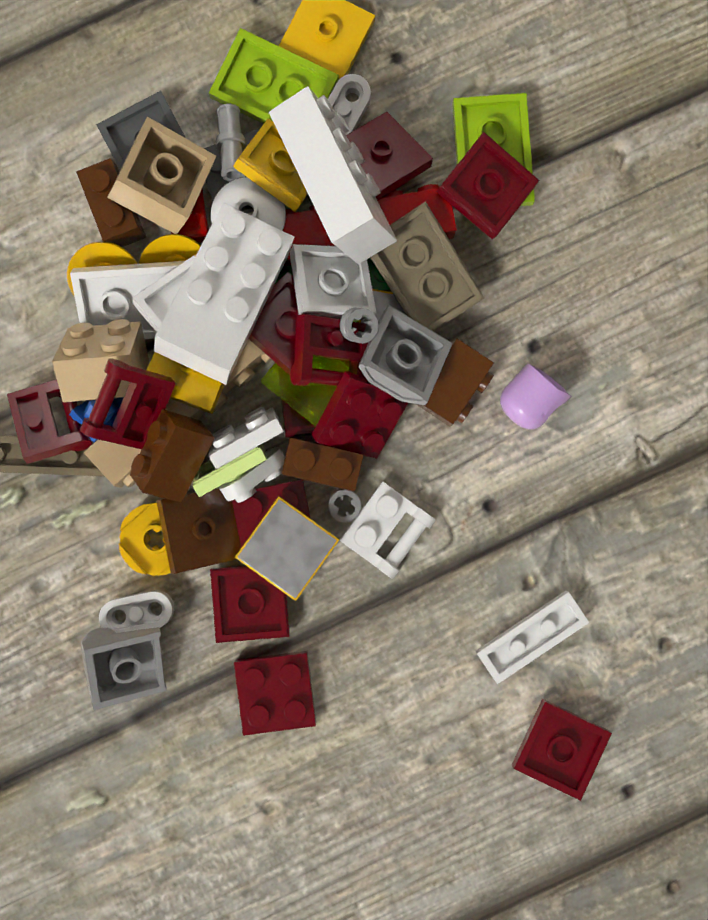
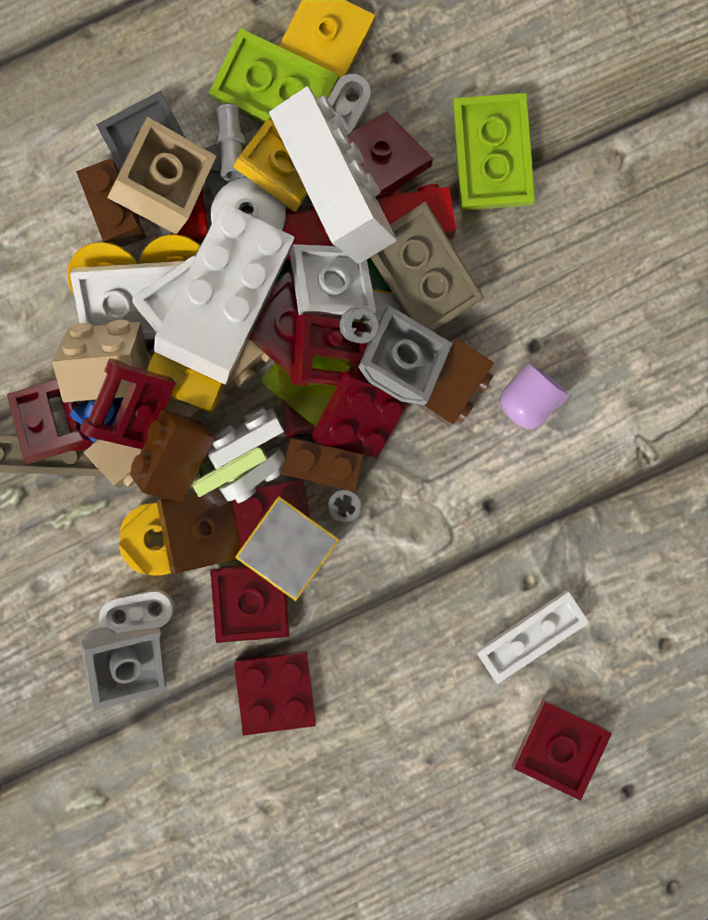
white plate [340,482,436,579] -> none
dark red plate [436,132,540,240] -> none

